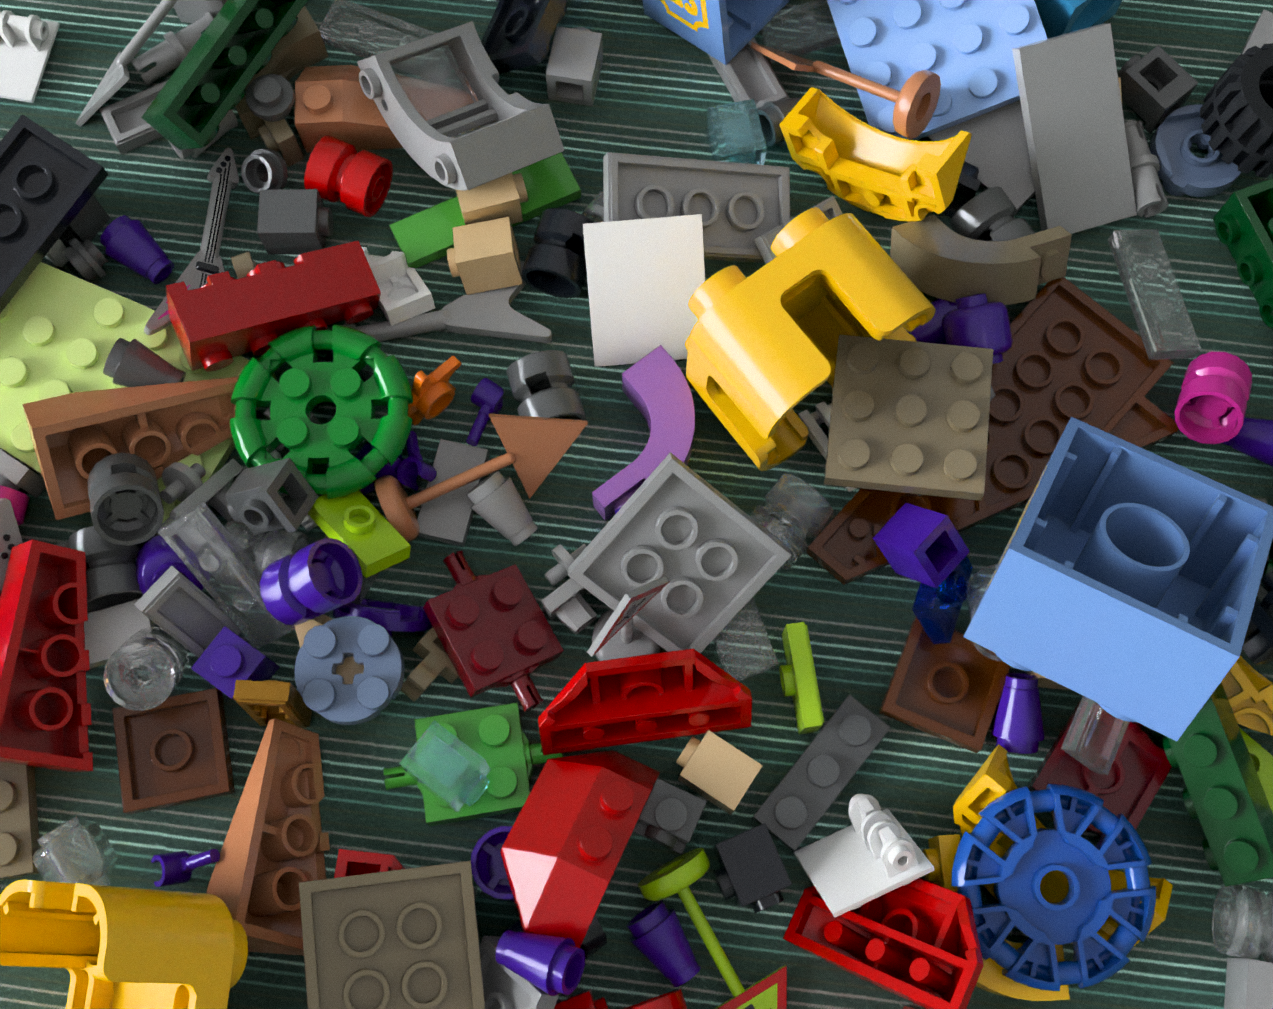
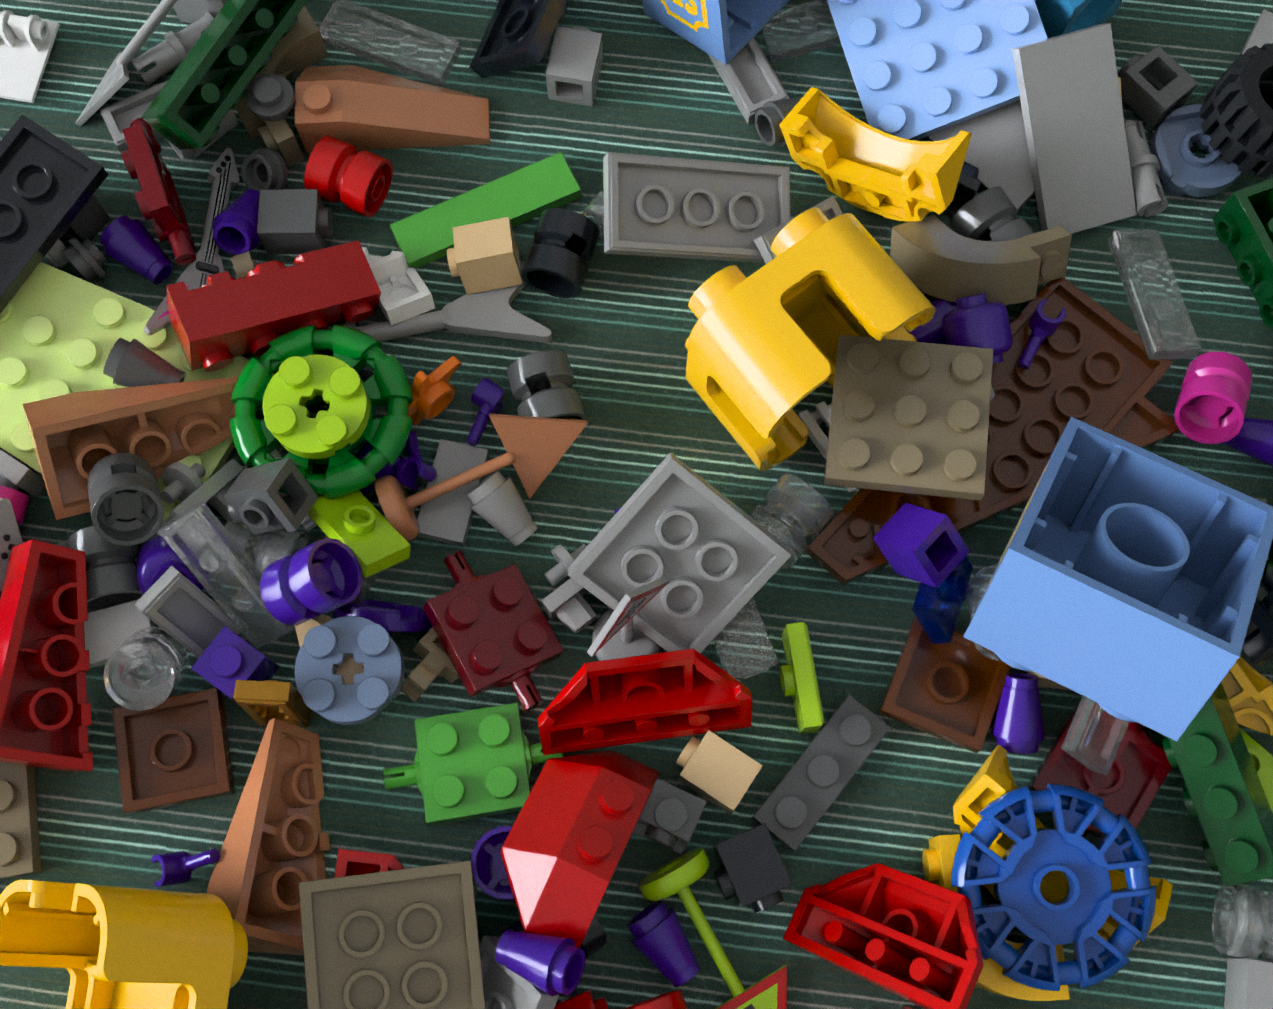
clear head [33,816,118,886] -> none
light grey window [357,21,565,190] -> none
clear light blue brick [399,720,491,812] -> none
tan brick [455,173,528,225] -> none
white sticker [583,214,705,367] -> none
medium lavender arch [592,345,695,521] -> none
clear light blue brick [706,99,767,165] -> none
nougat piece [750,42,941,140] -> none
white hinge [794,793,935,918] -> none
none -> dark red plate [121,118,197,265]
none -> dark purple cone [213,189,260,255]
none -> lime plate [262,355,370,459]
none -> dark purple hand [1017,299,1066,369]

